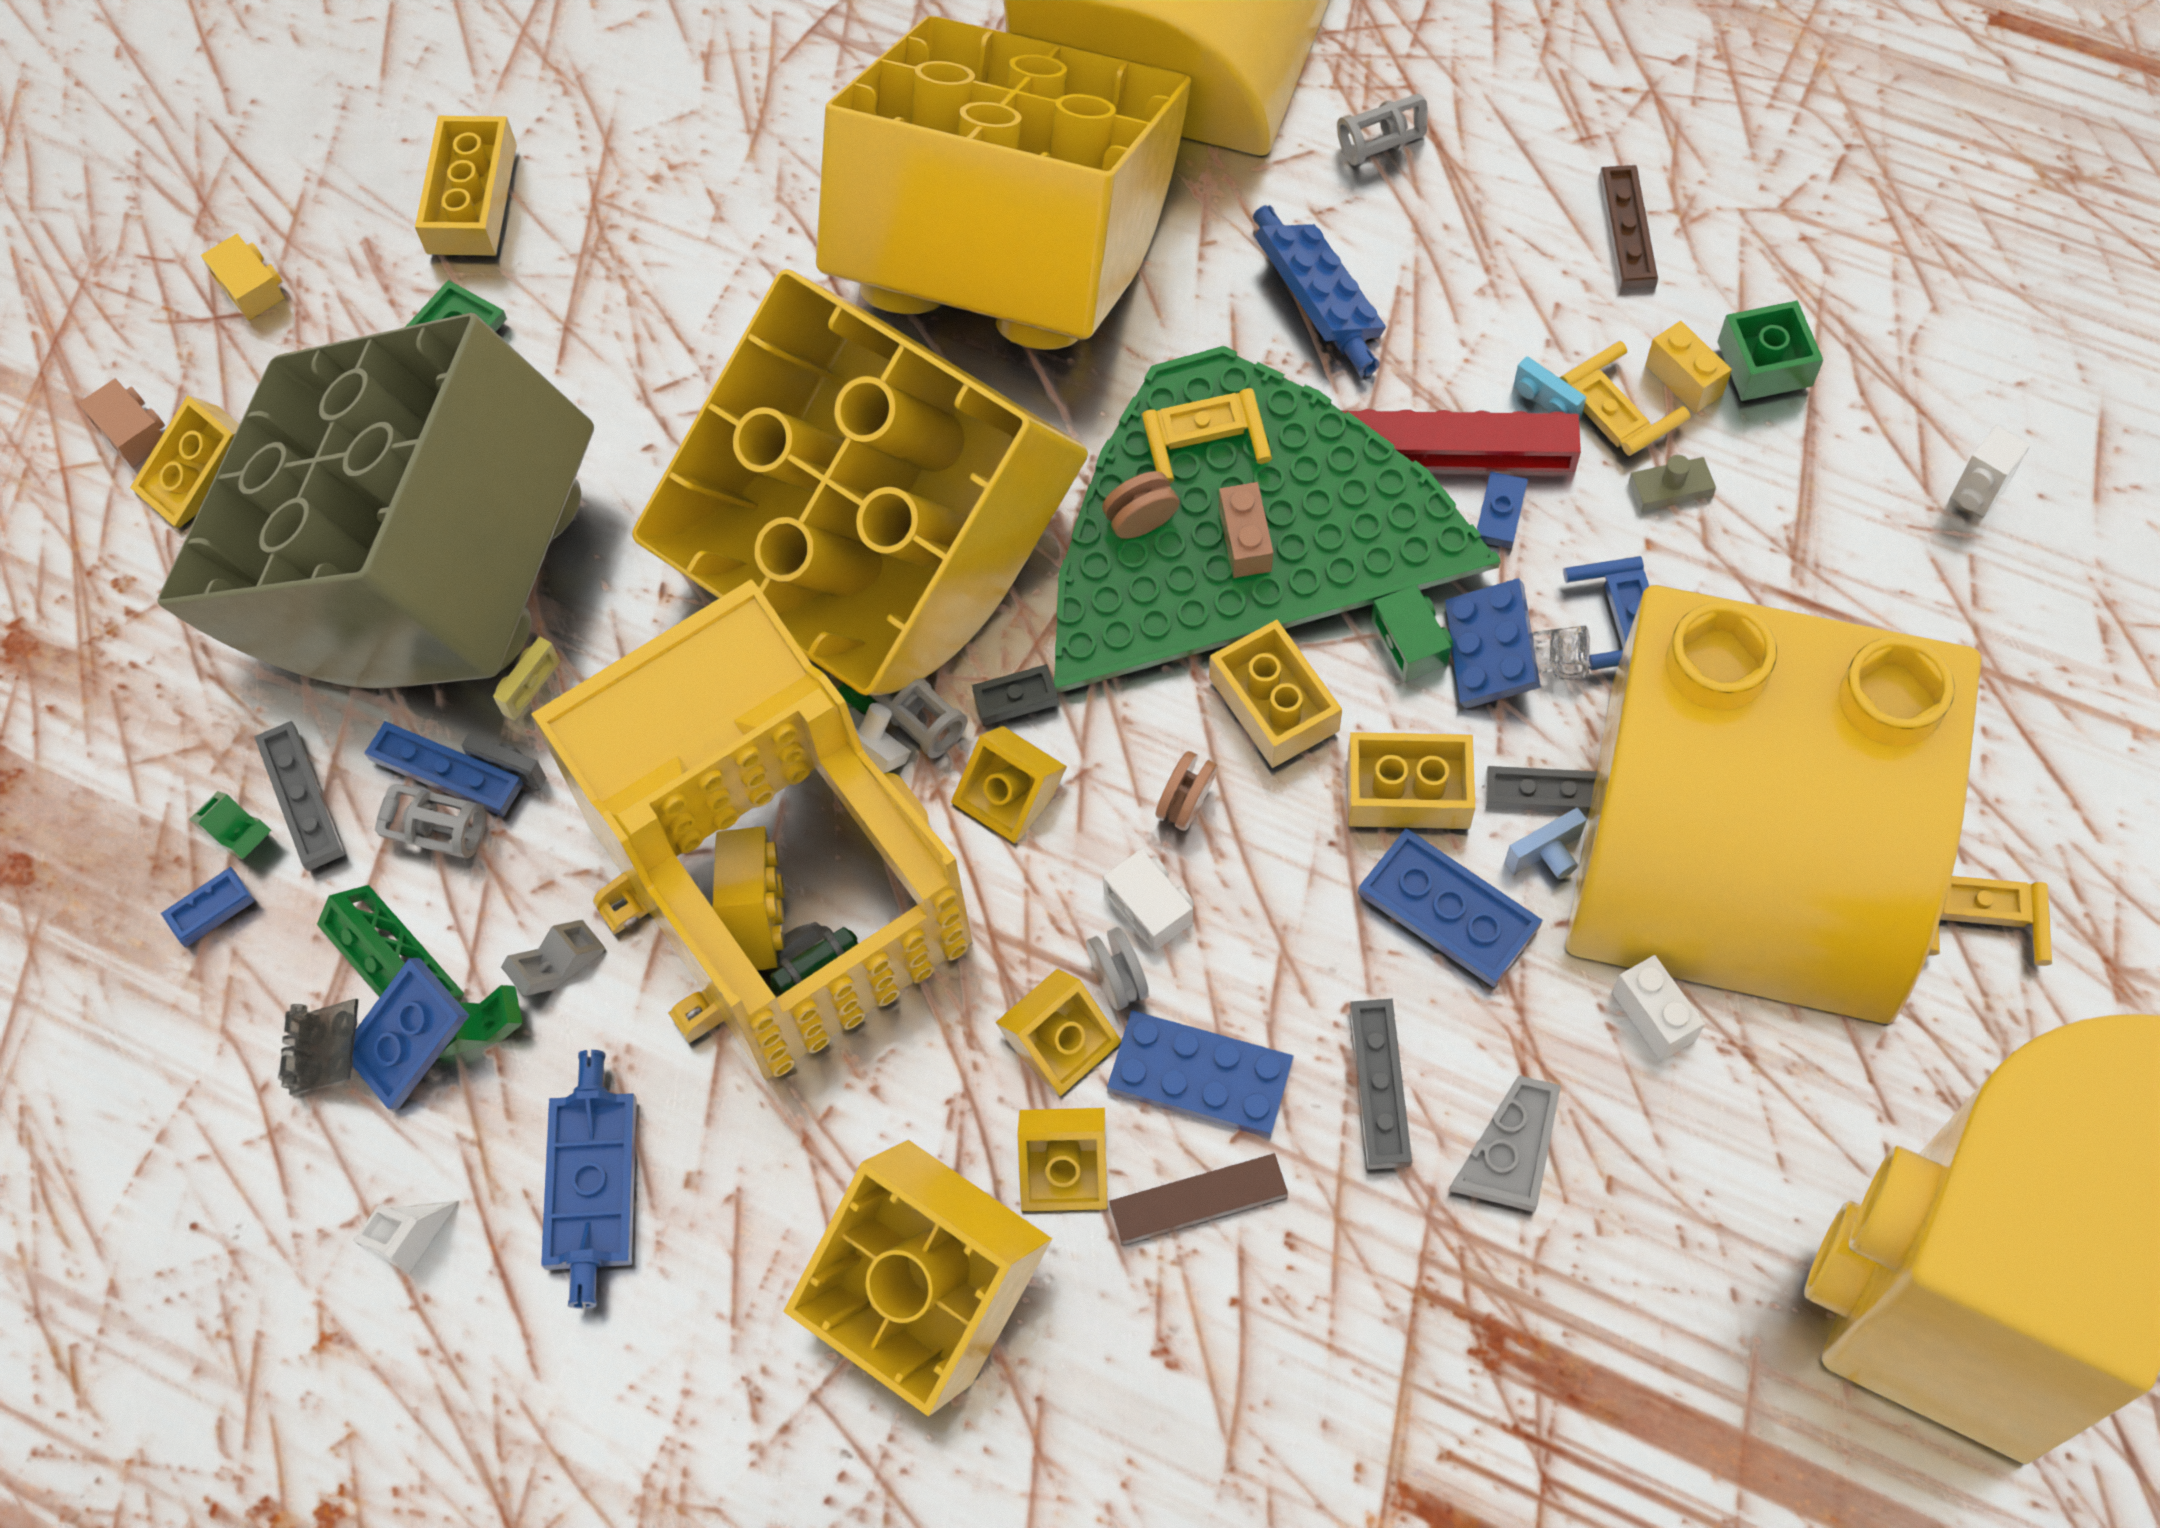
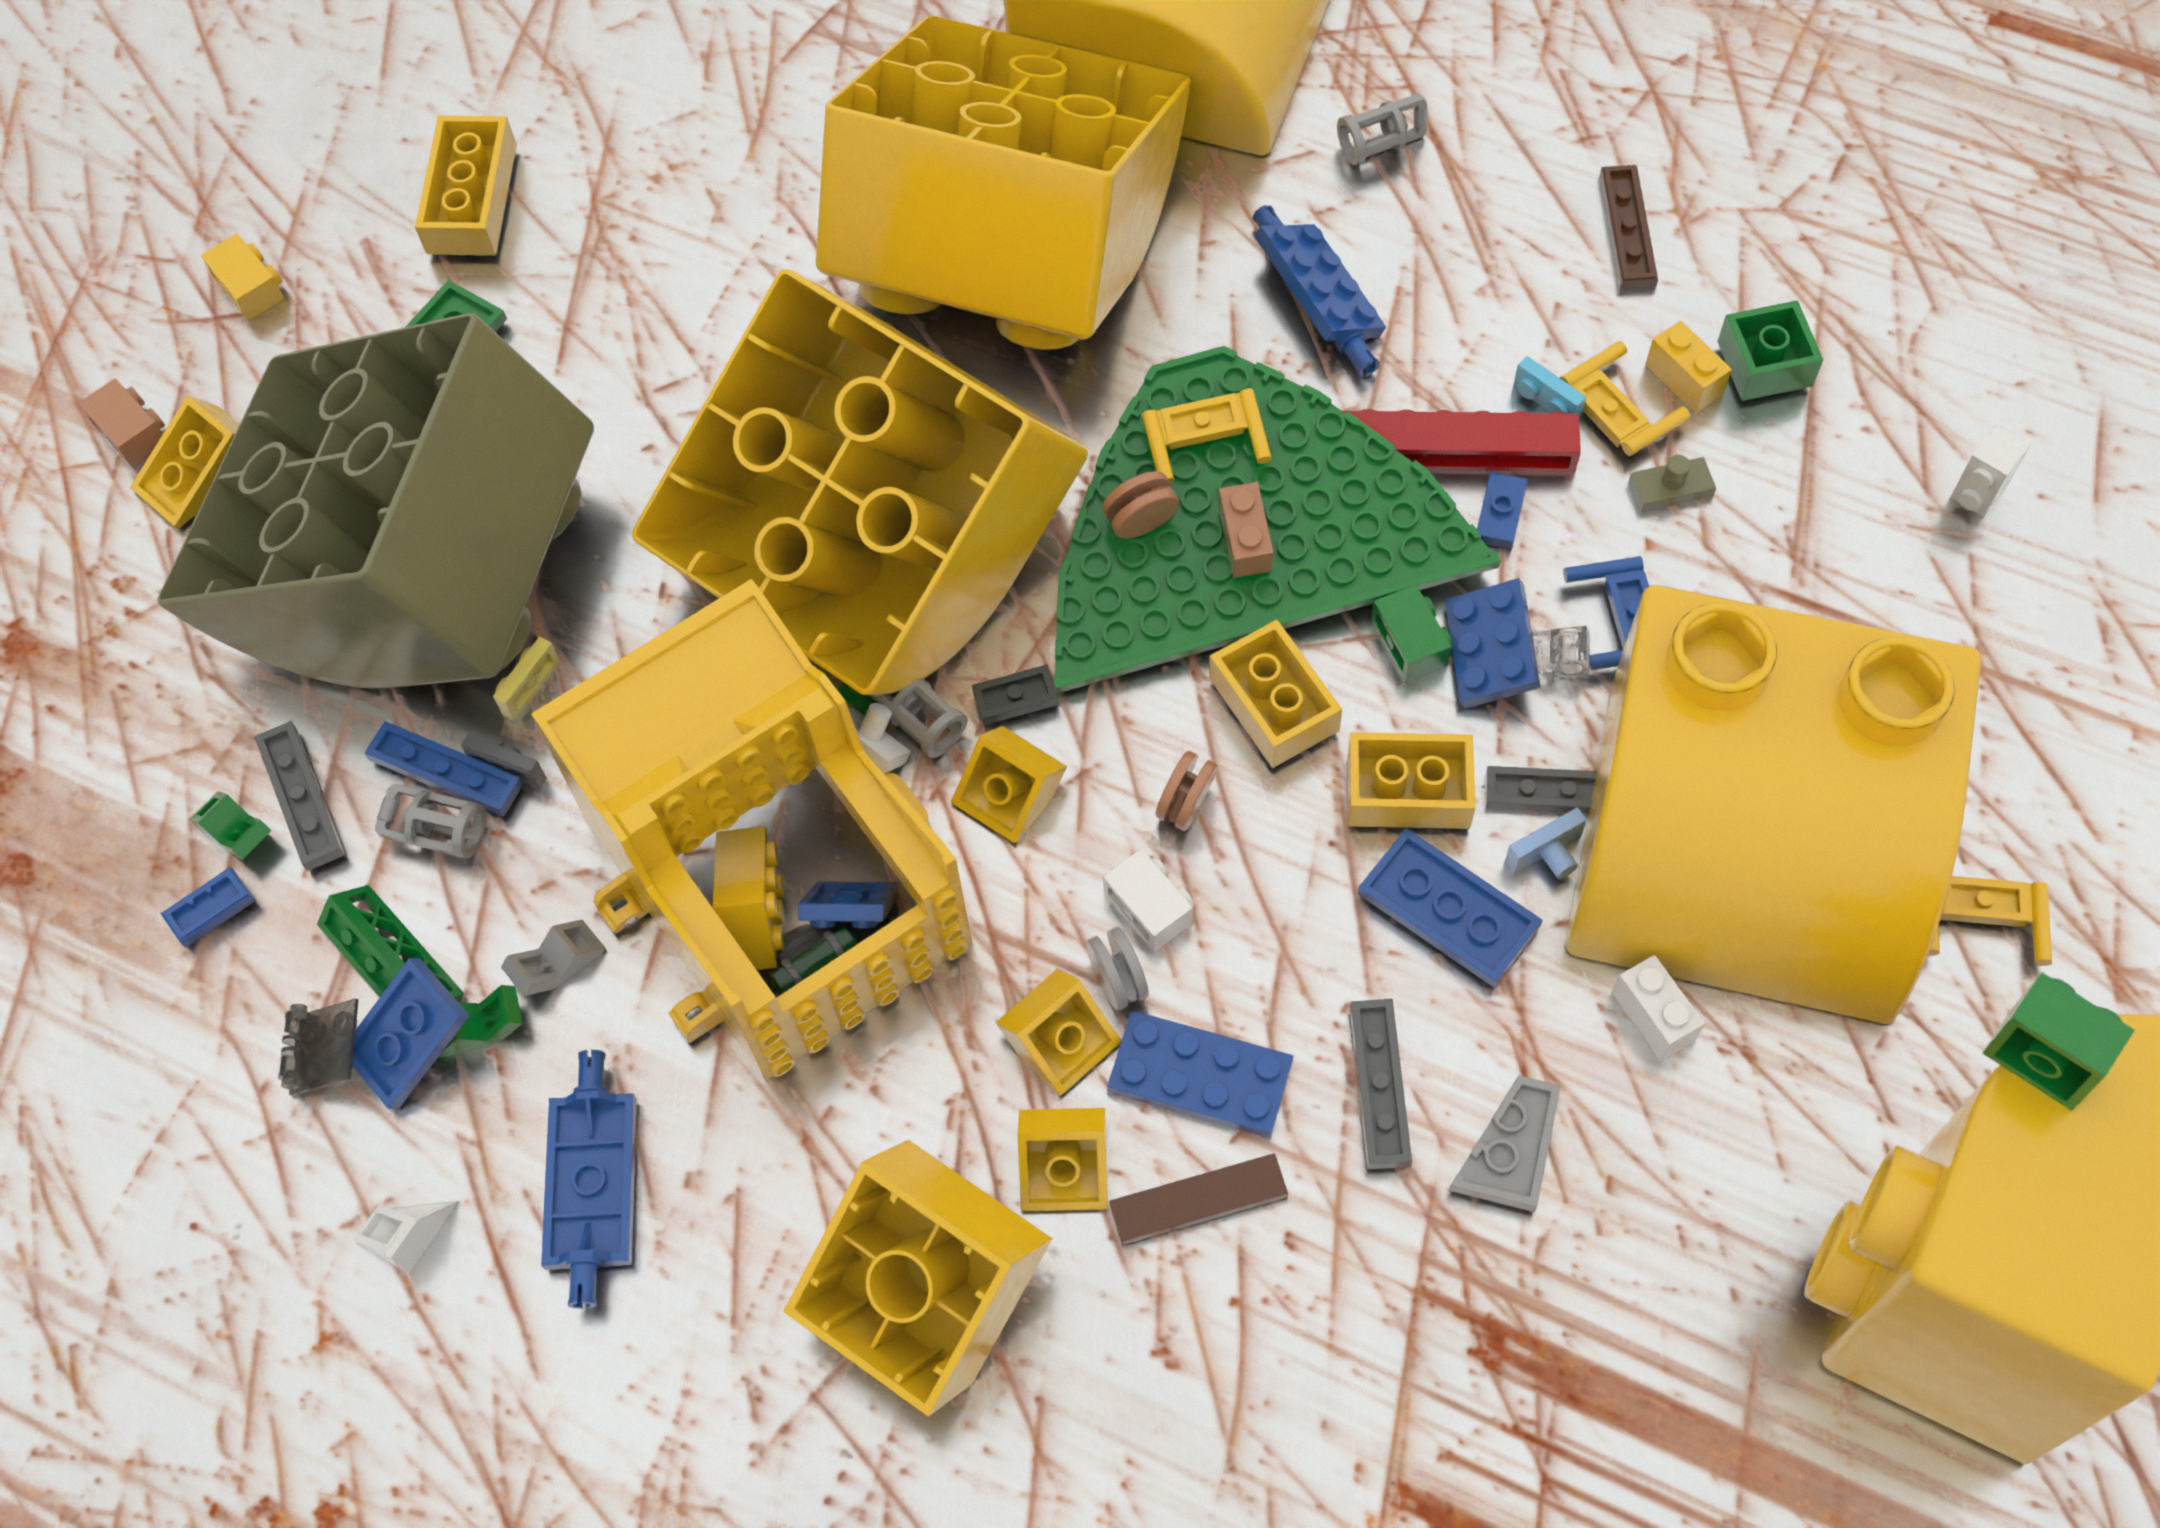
none -> blue plate [798,881,898,928]
none -> green brick [1982,972,2135,1111]

